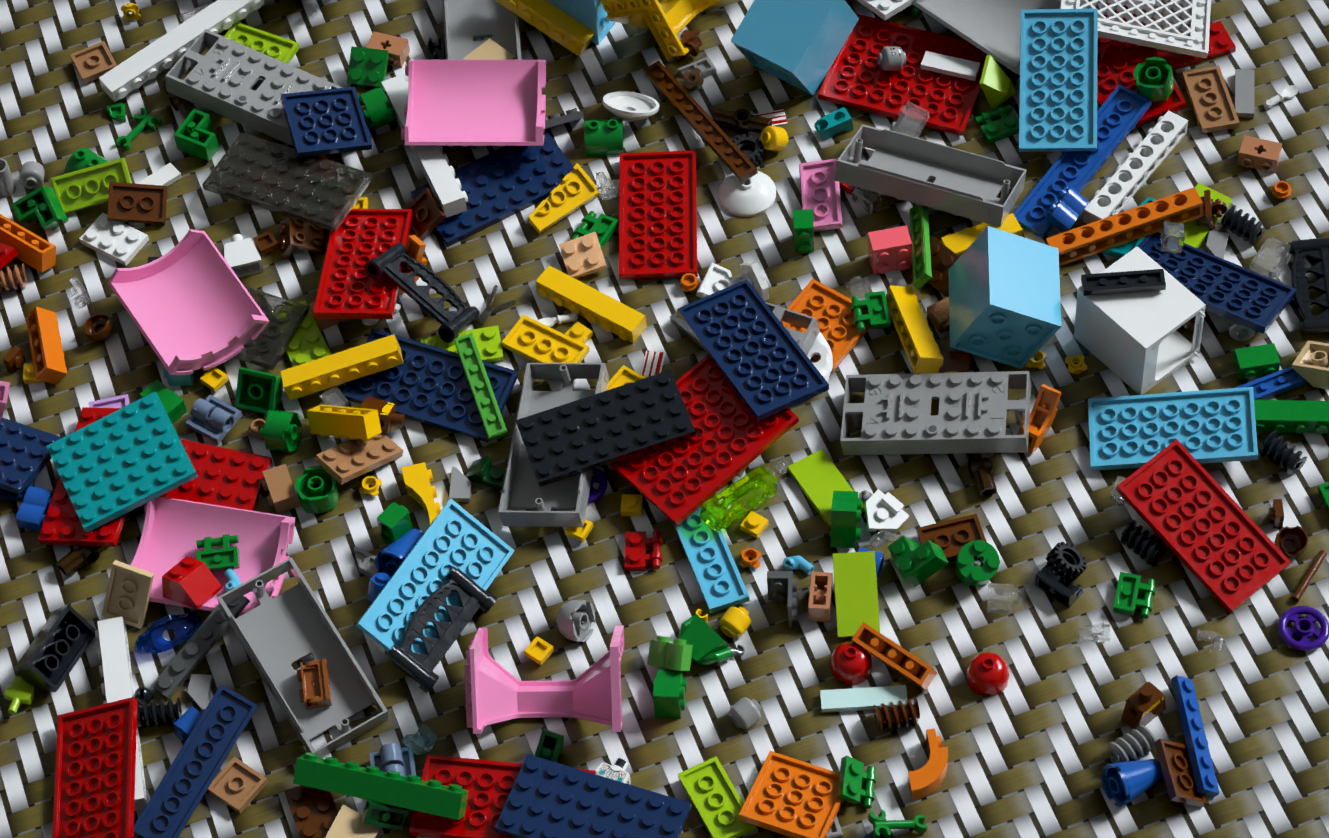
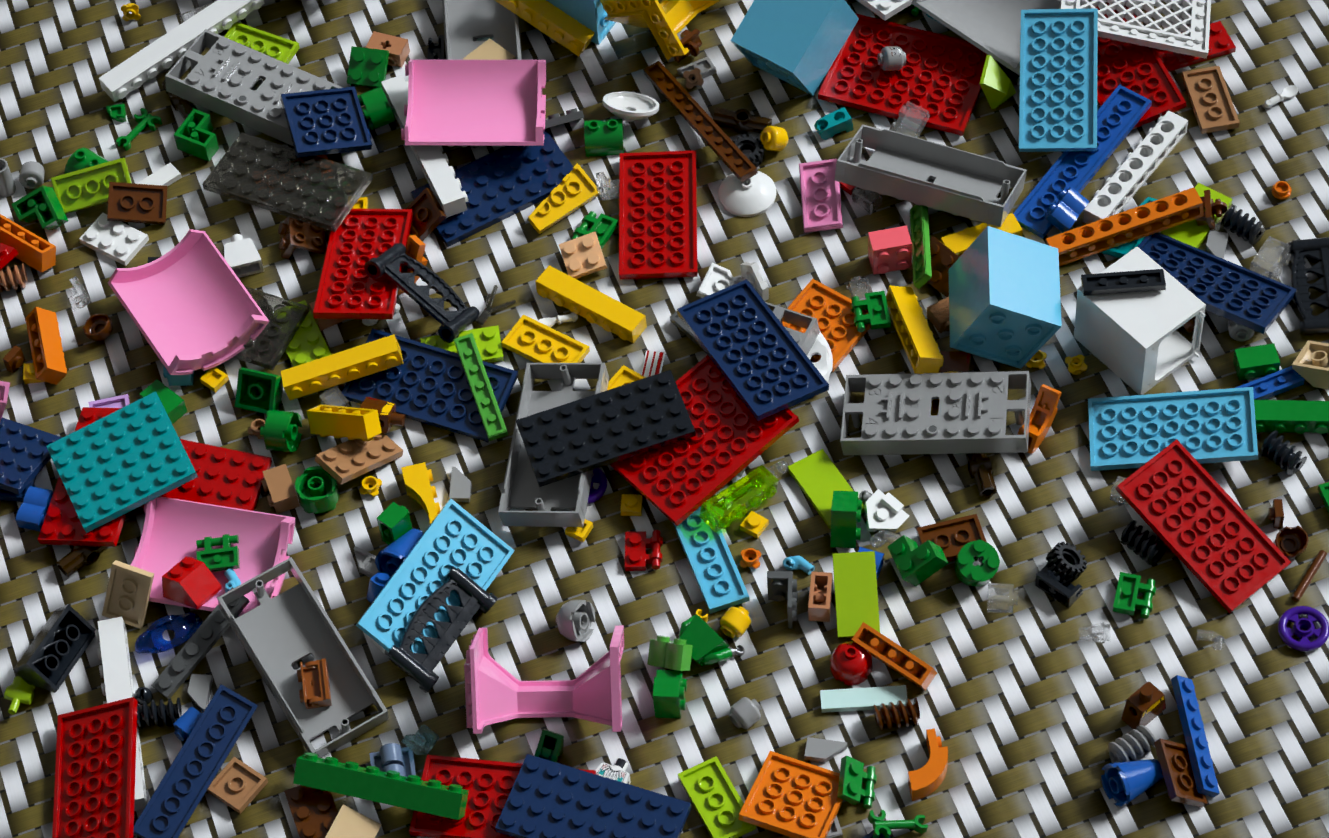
medium nougat plate [70,41,117,84] -> none
sand blue plate [185,394,243,444] -> none
reddish brown plate [253,230,279,256] -> none
dark green slope [360,801,409,831] -> none
dark green slope [466,456,506,491] -> none
yellow plate [524,636,554,665] -> none
yellow plate [565,321,593,344] -> none
orange plate [679,273,699,292] -> none
white sticker [752,109,787,126] -> none
green brick [793,209,814,253] -> none
white tile [921,51,981,81] -> none
red cylinder [966,652,1010,696] -> none
green plate [974,104,1019,144] -> none
green brick [1134,57,1174,102] -> none
clear brick [1160,221,1185,253] -> none
light grey tile [1235,69,1254,118] -> none
nougat brick [1237,135,1282,173] -> none
none -> light grey tile [804,737,847,763]

